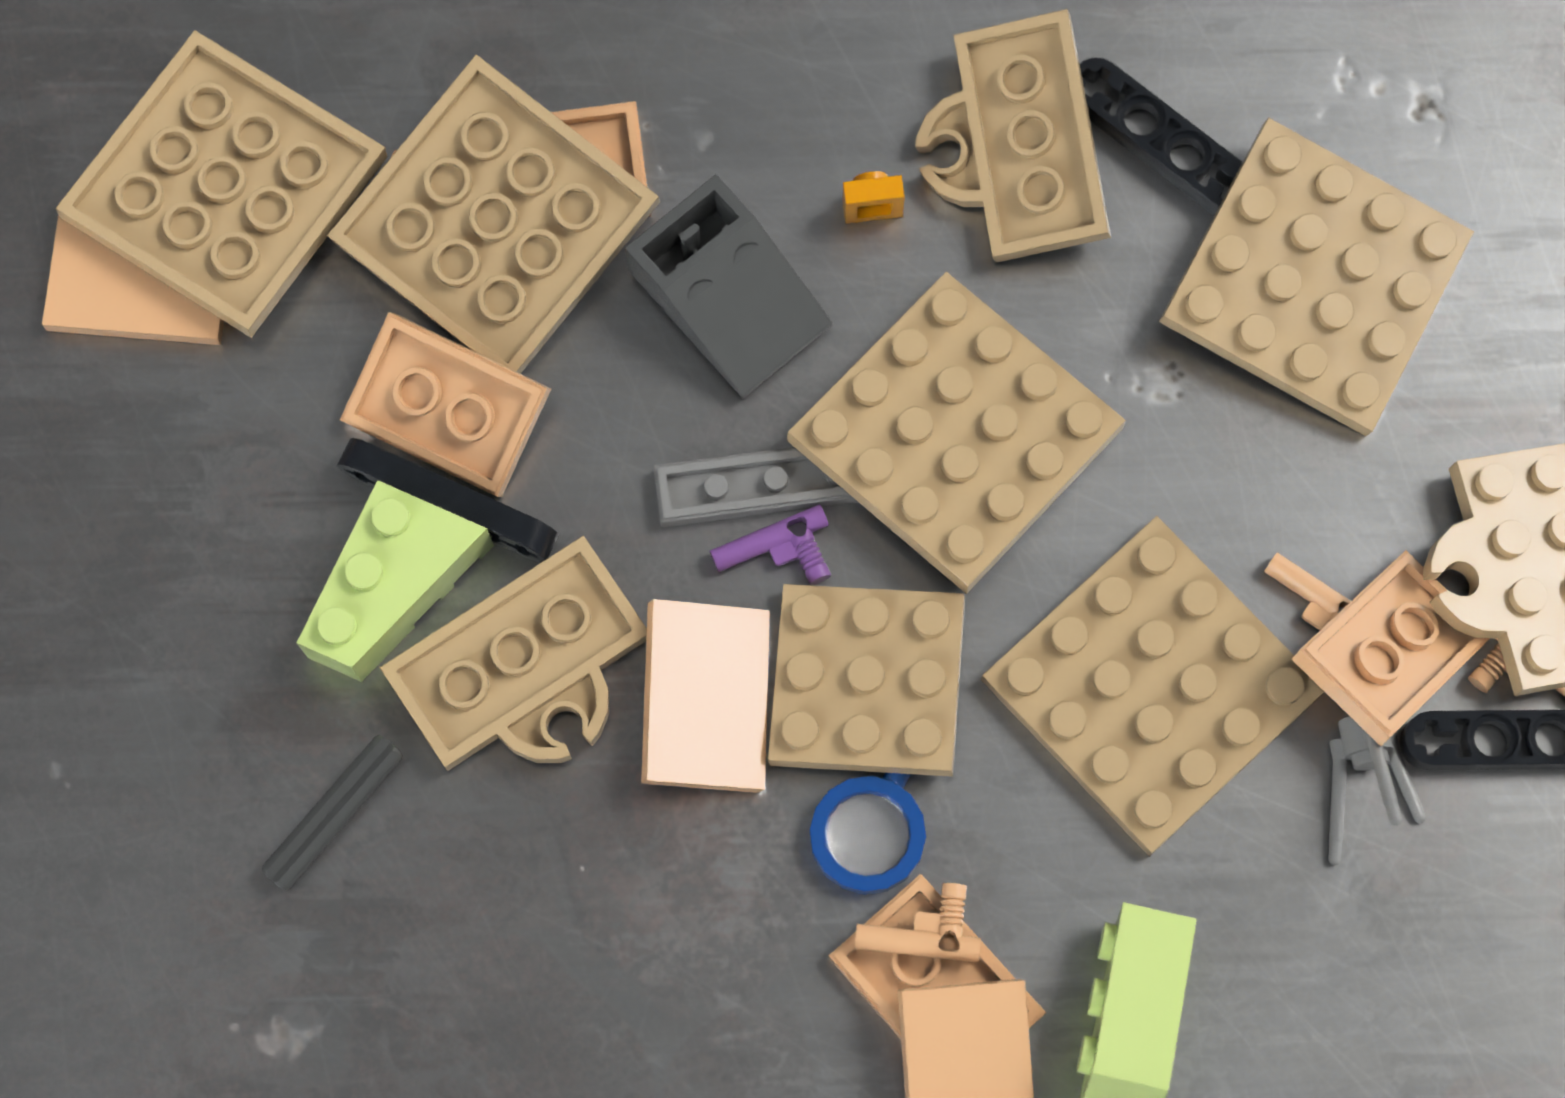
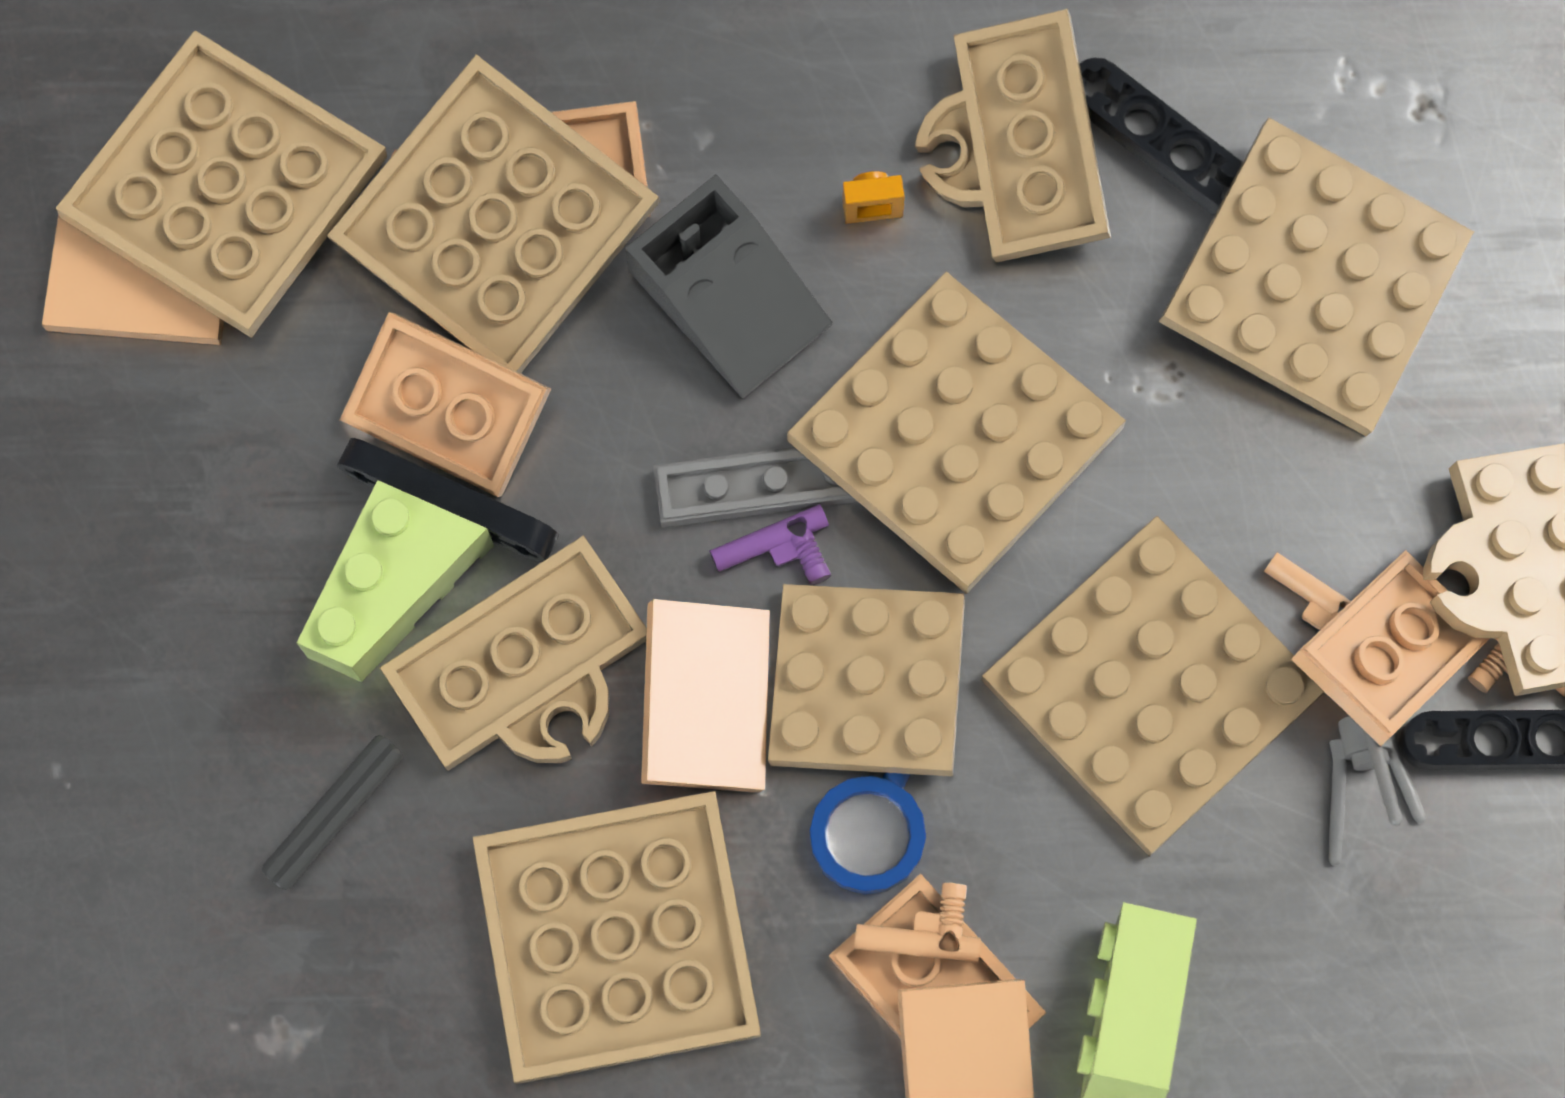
none -> tan plate [473,791,762,1084]

